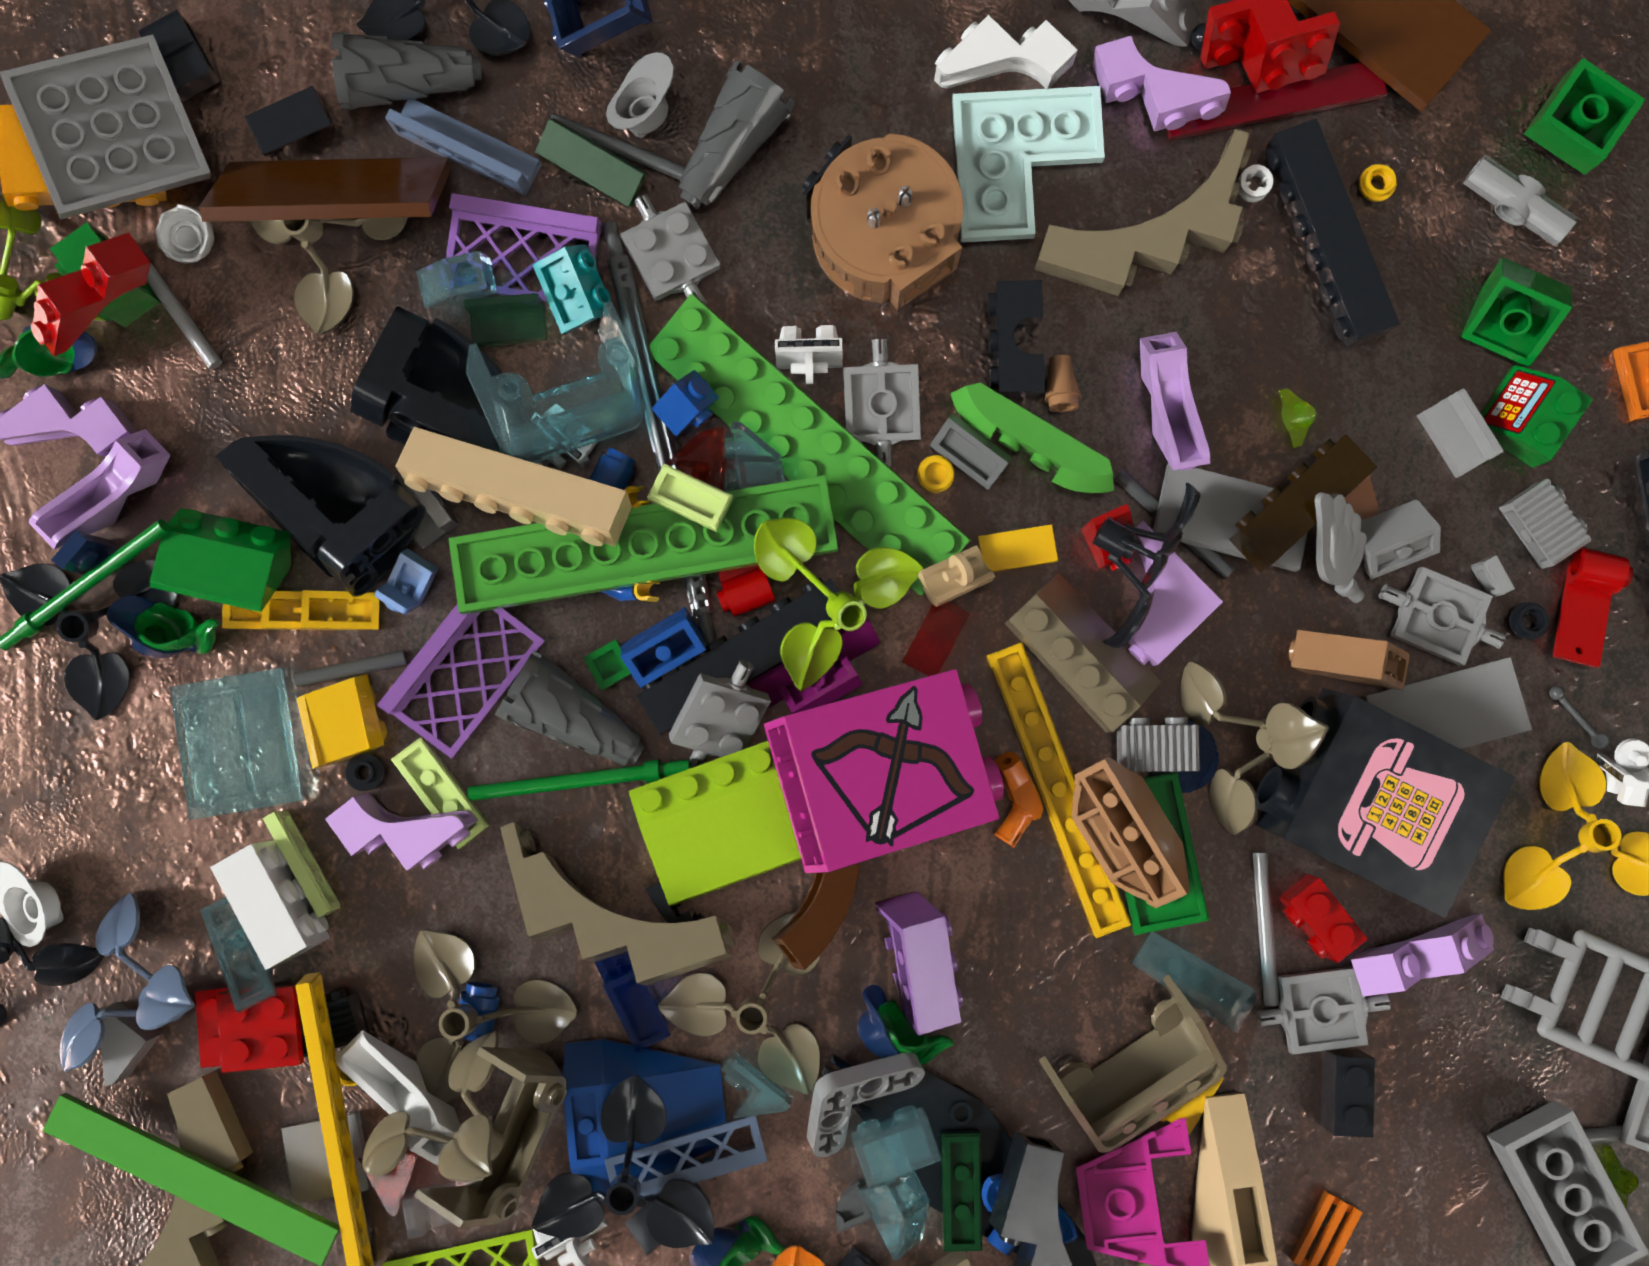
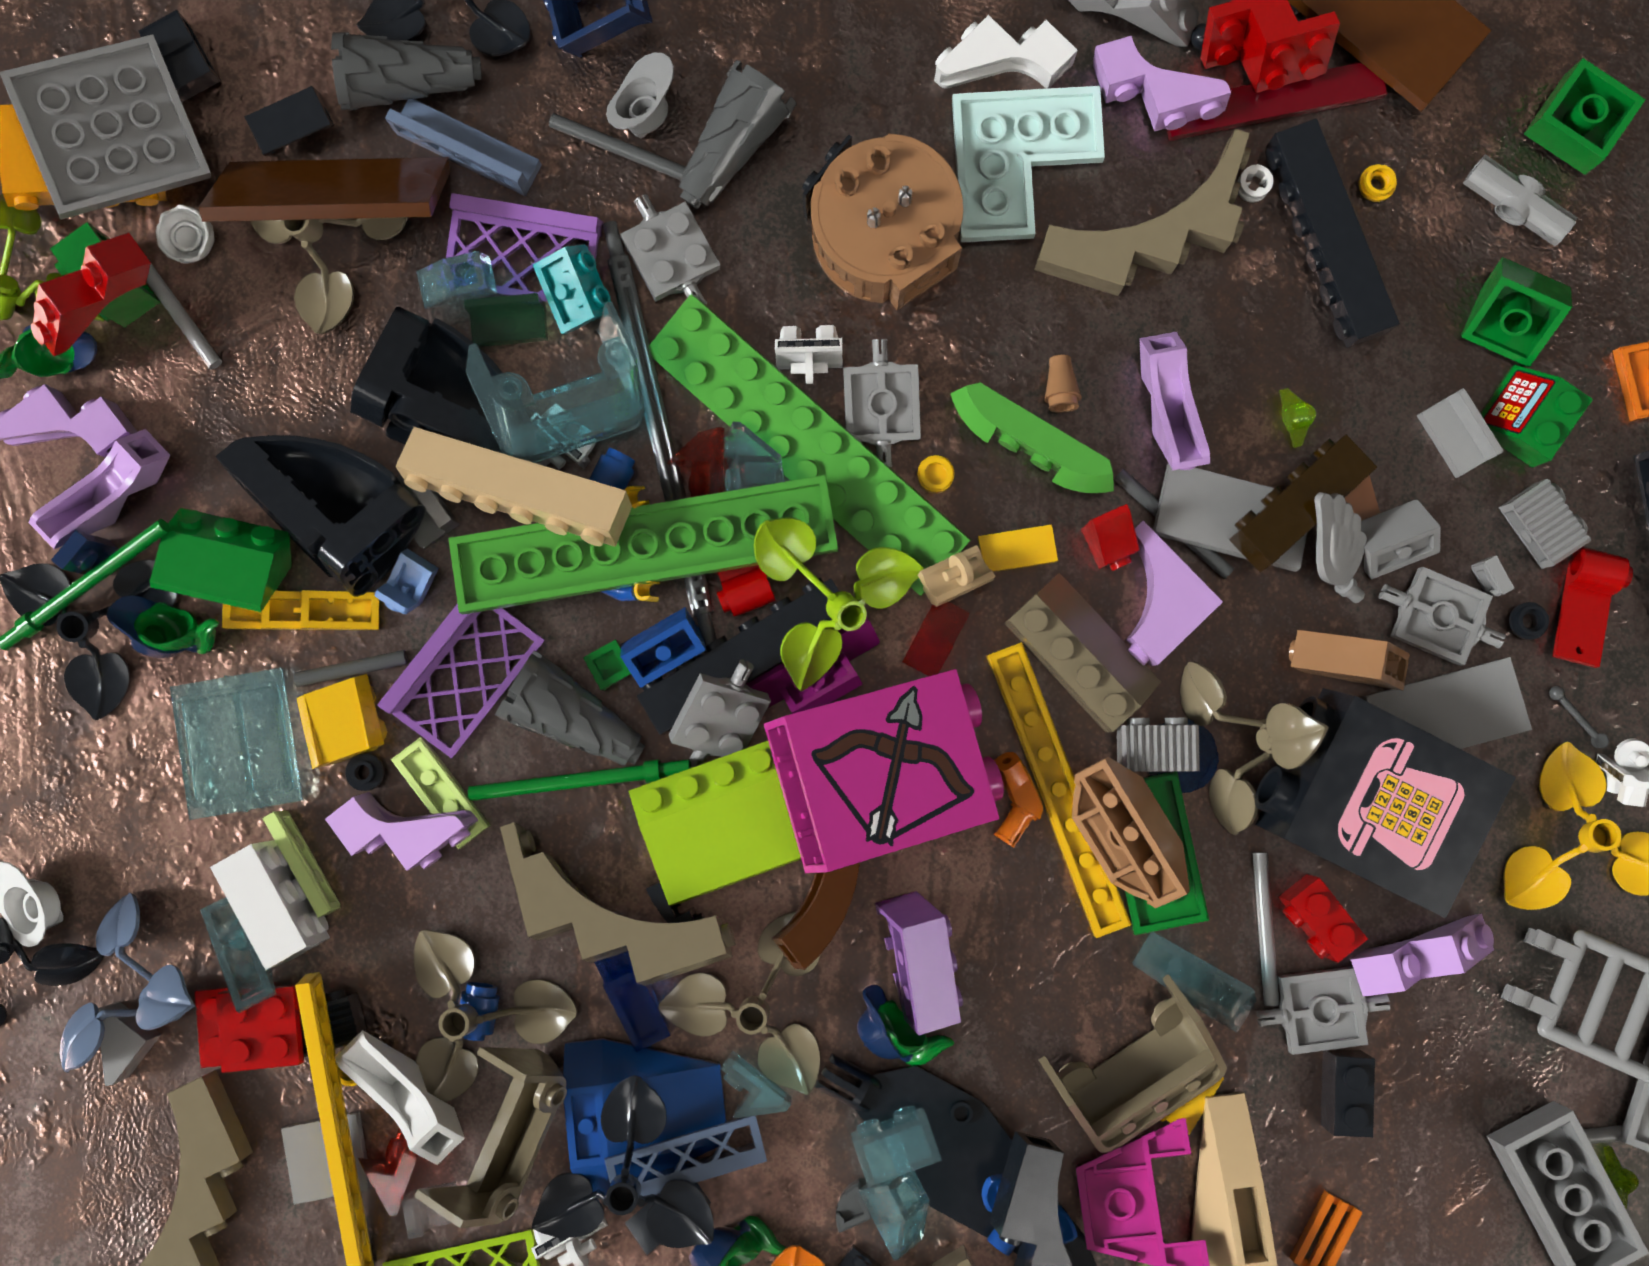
bright green tile [42,1093,340,1266] -> none
dark tan plant [362,1031,504,1181] -> none
dark green tile [535,118,648,207] -> none
yellowish green tile [647,464,734,532] -> none
blue brick [651,370,719,436] -> none
light grey beam [806,1052,925,1158] -> none
dark grey tile [929,413,1012,490] -> none
dark green tile [941,1130,982,1252] -> none
black arch [987,280,1045,399] -> none
black plant [1092,483,1201,648] -> none

